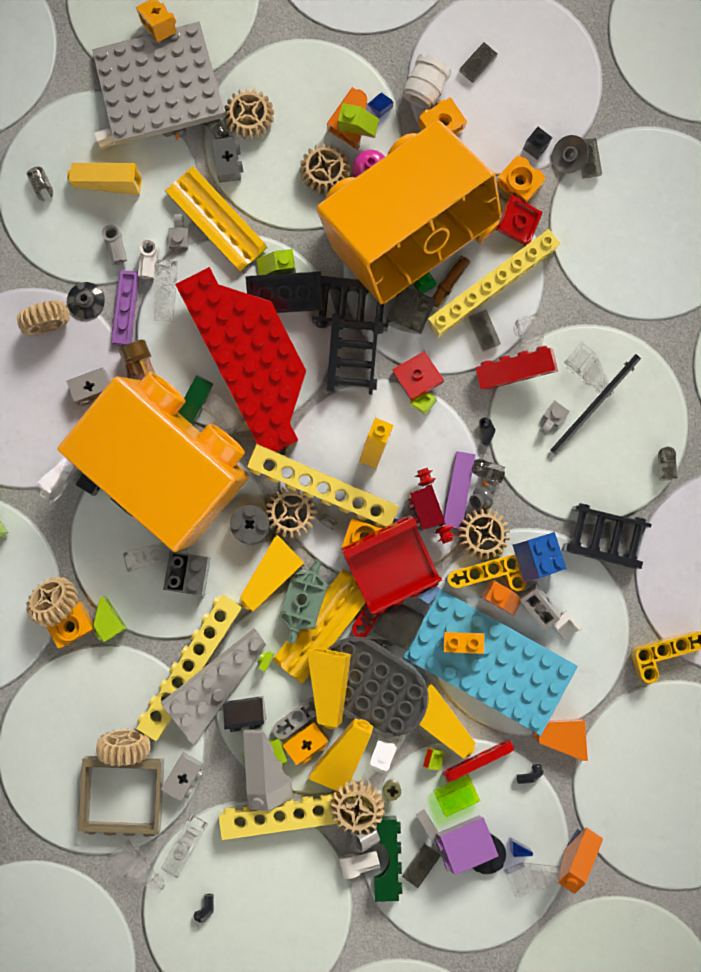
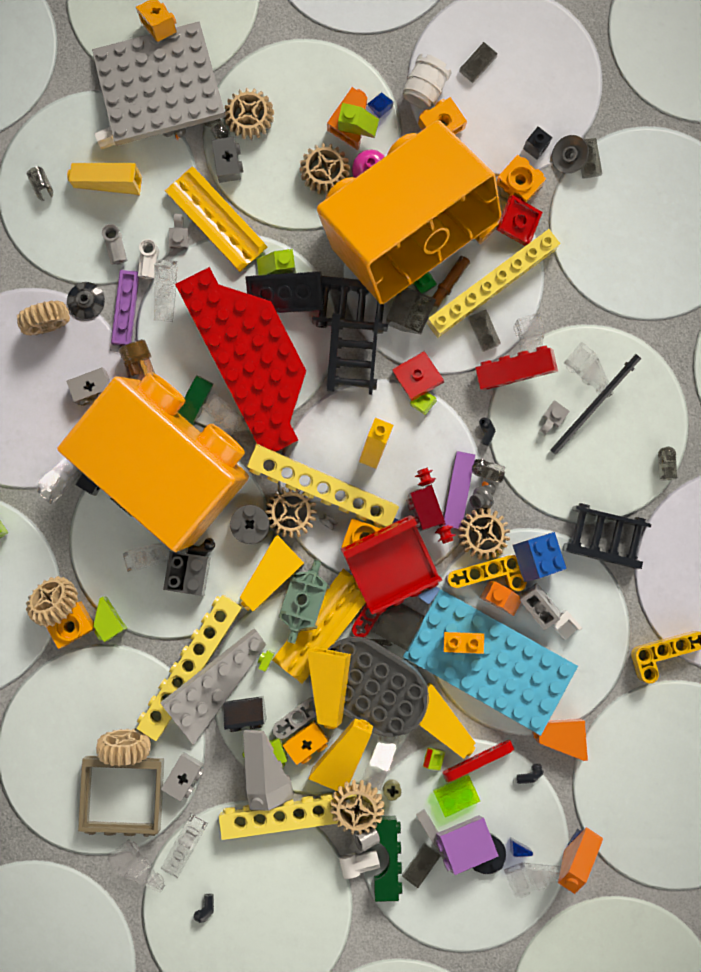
none -> black arm [188,538,215,556]

